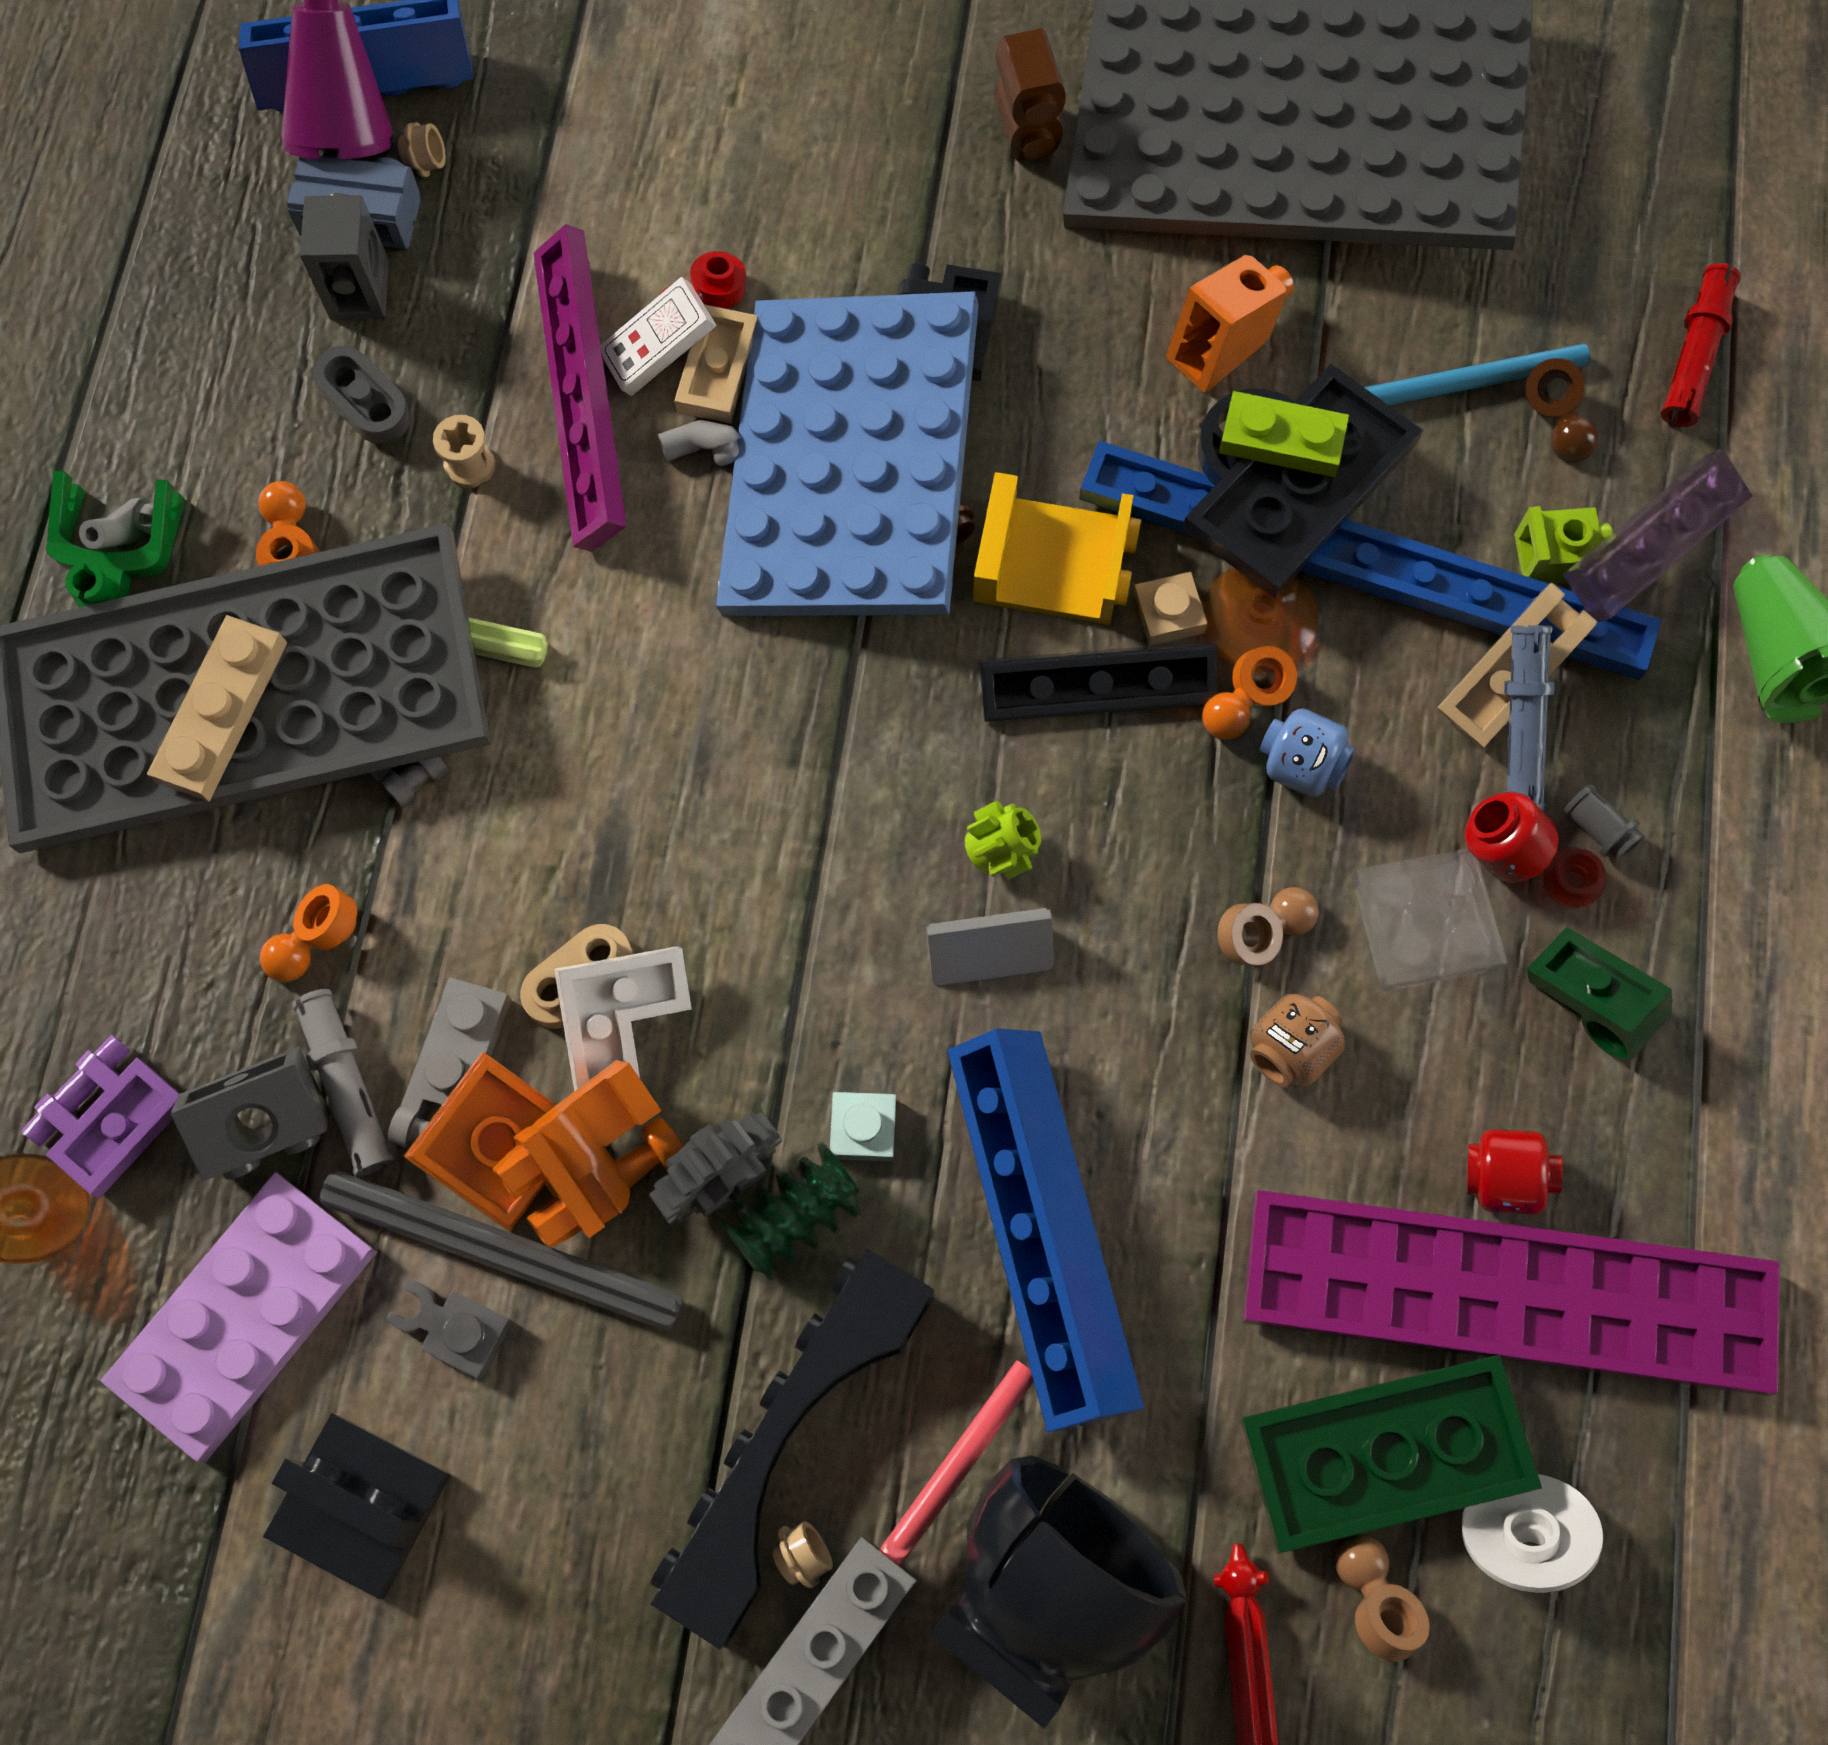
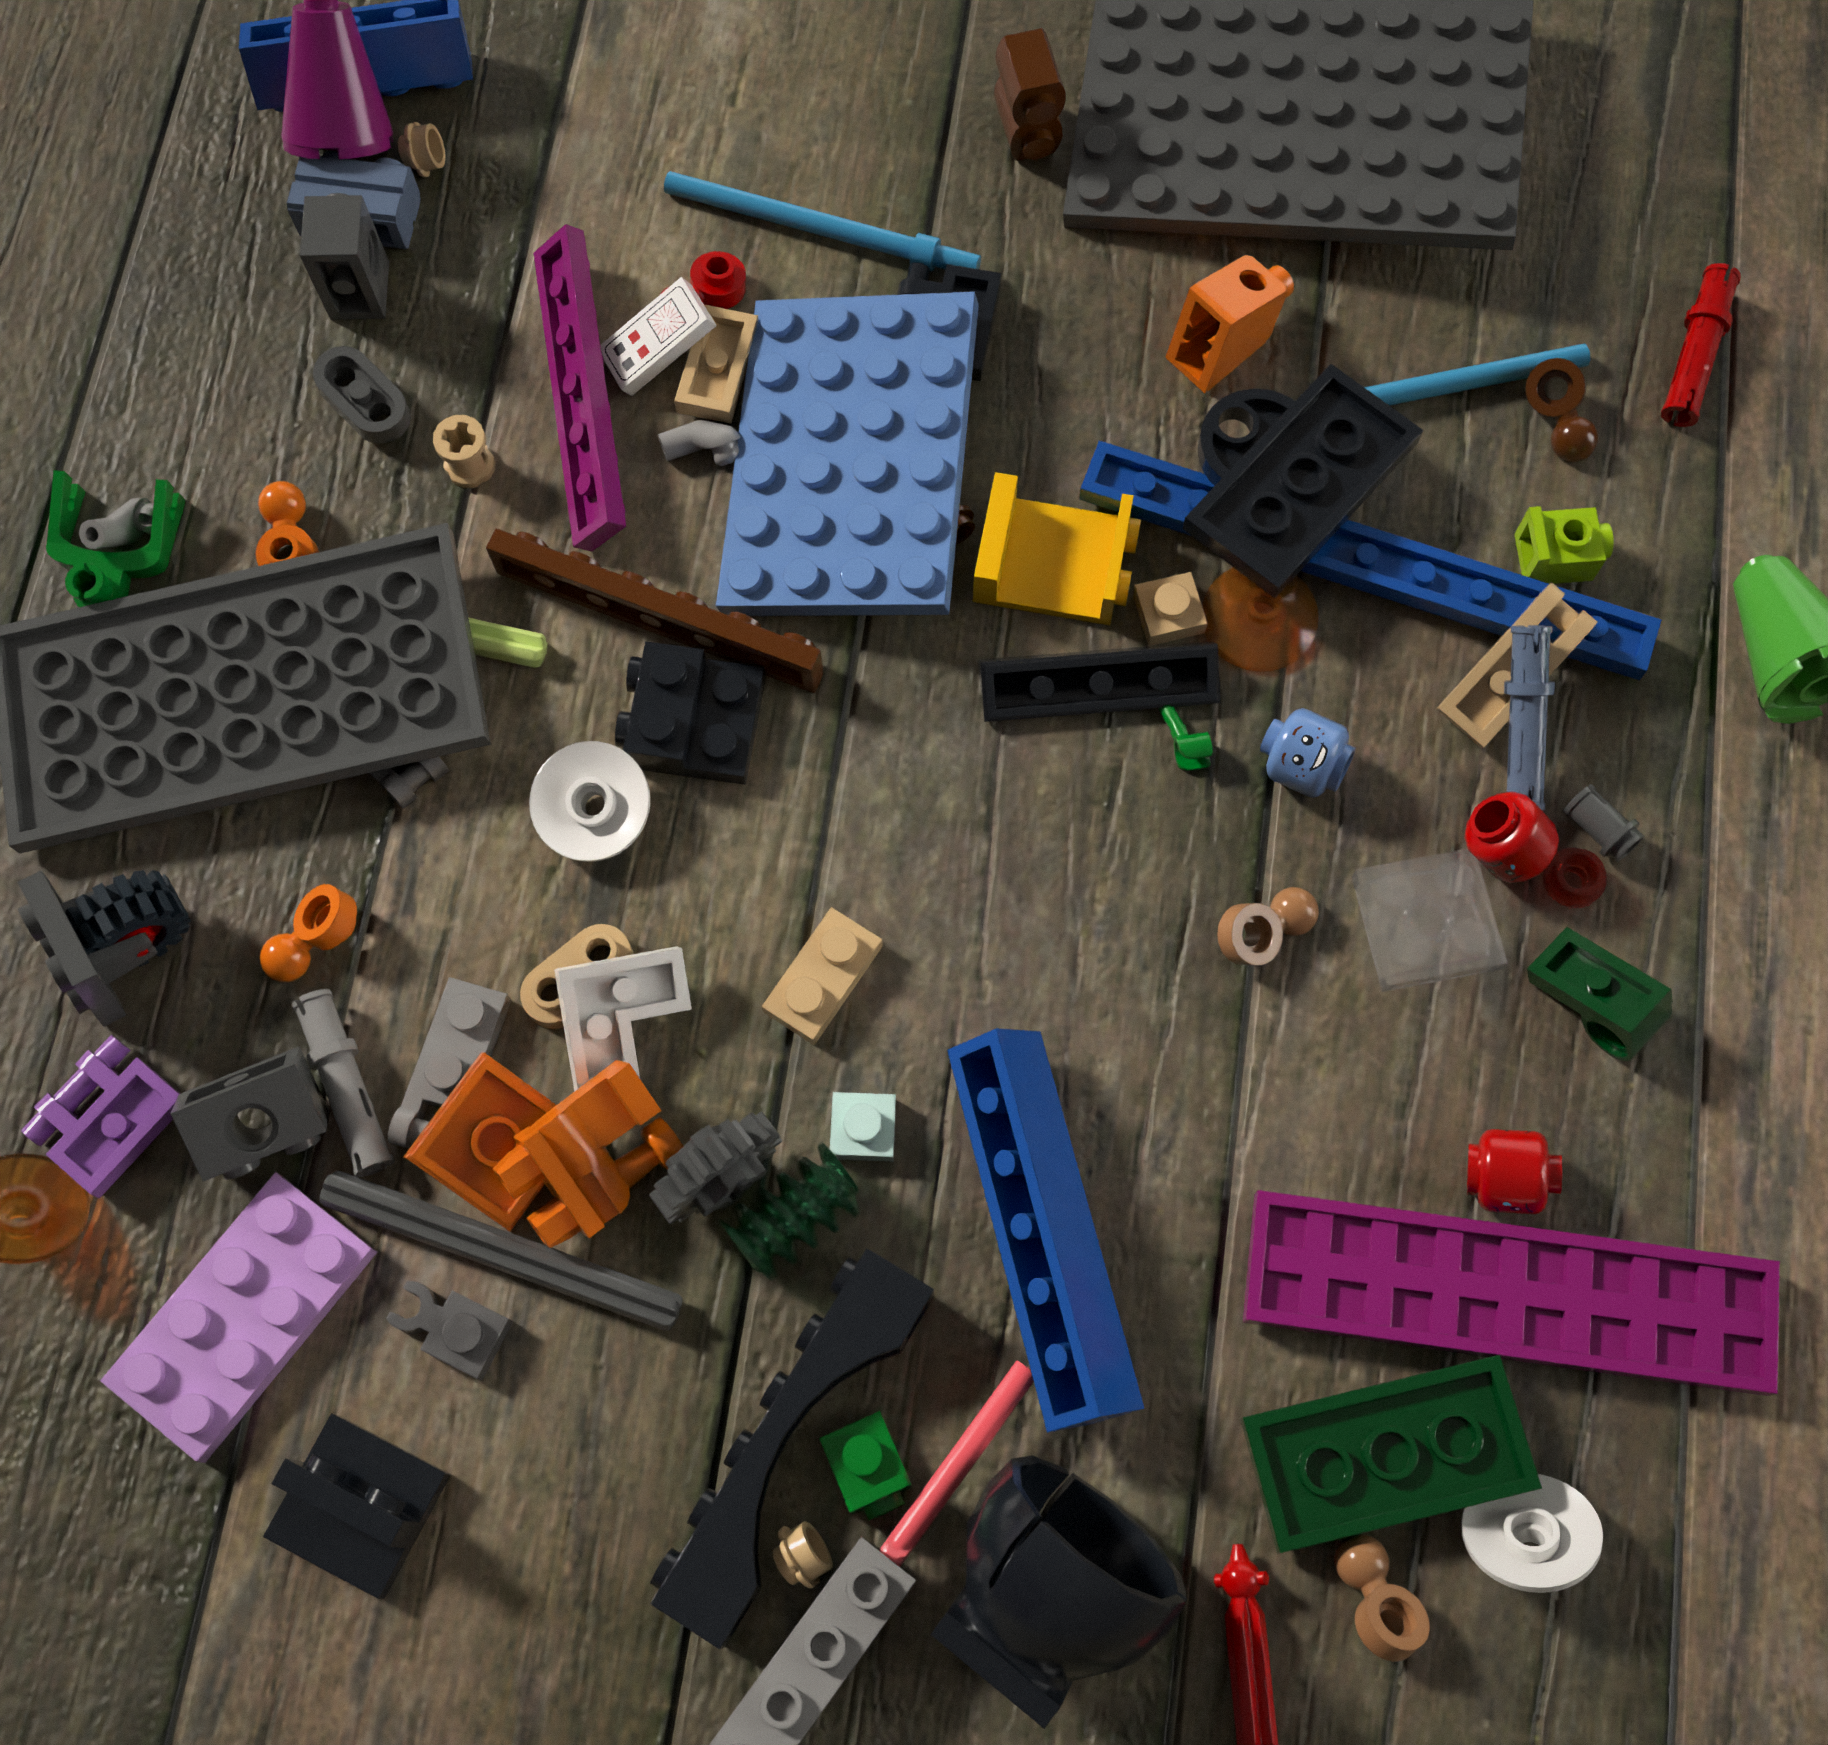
tan plate [146,615,287,802] -> none
light grey slope [926,908,1054,986] -> none
lime gear [965,800,1041,880] -> none
orange plate [1202,646,1297,740] -> none
lime plate [1219,391,1349,477] -> none
medium nougat head [1250,994,1345,1087] -> none
clear purple plate [1563,448,1753,623] -> none
none -> plate [17,870,191,1027]
none -> reddish brown plate [486,528,824,694]
none -> white dish [529,741,650,862]
none -> black plate [615,641,766,785]
none -> dark azure bar [664,171,981,272]
none -> tan plate [761,907,883,1045]
none -> green bracket [819,1411,912,1521]
none -> green hand [1158,705,1213,770]

